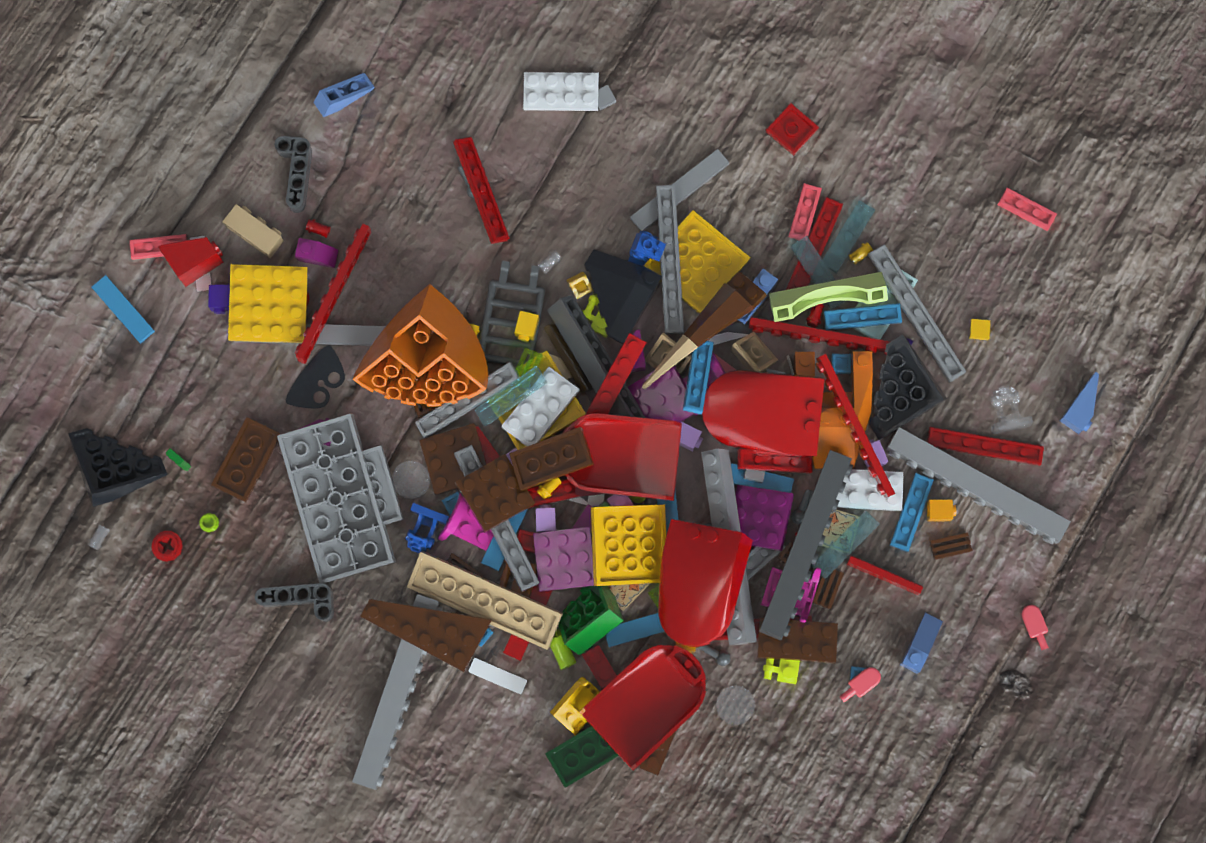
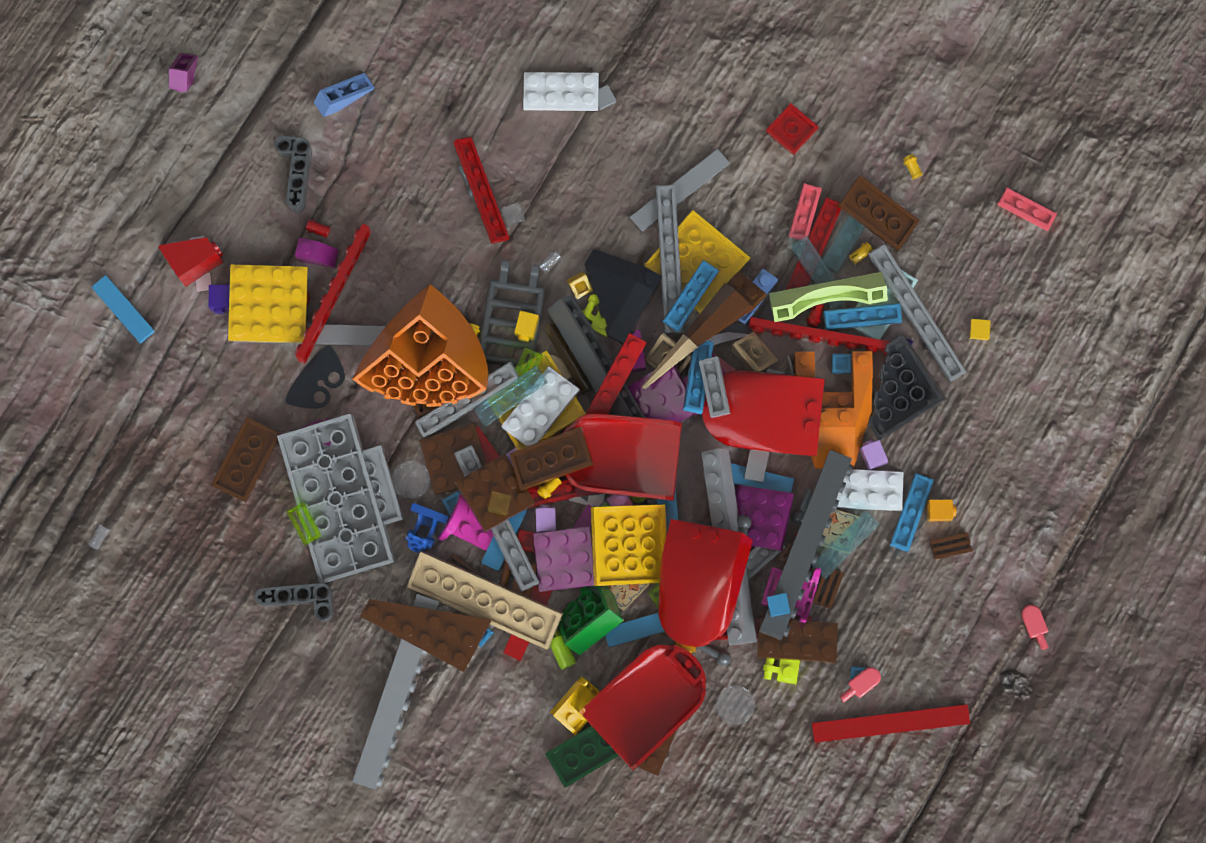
black slope [68,428,167,507] -> none
coral tile [130,234,187,260] -> none
red gear [151,531,183,562] -> none
green tile [166,448,192,472] -> none
lime plate [199,513,219,532] -> none
tan brick [223,204,284,259] -> none
white sticker [469,658,527,694] -> none
red plate [582,645,617,689] -> none
blue tile [628,231,666,266] -> none
lavender brick [680,421,703,452] -> none
red tile [738,449,812,474] -> none
red plate [816,354,895,497] -> none
red tile [846,556,923,595] -> none
light grey brick [886,427,1071,544] -> none
medium blue slope [899,612,943,674] -> none
red tile [927,427,1044,466] -> none
clear tile [991,386,1033,434] -> none
medium blue slope [1060,372,1099,434] -> none
none -> magenta slope [169,53,198,92]
none -> clear neon green tile [286,502,322,546]
none -> clear yellow tile [487,491,511,516]
none -> clear tile [501,202,525,227]
none -> dark azure tile [662,260,719,332]
none -> light grey plate [699,356,731,418]
none -> dark grey bar [737,515,751,535]
none -> dark azure tile [766,593,790,617]
none -> red tile [811,704,971,743]
none -> reddish brown plate [837,175,920,251]
none -> yellow pin [903,154,923,180]

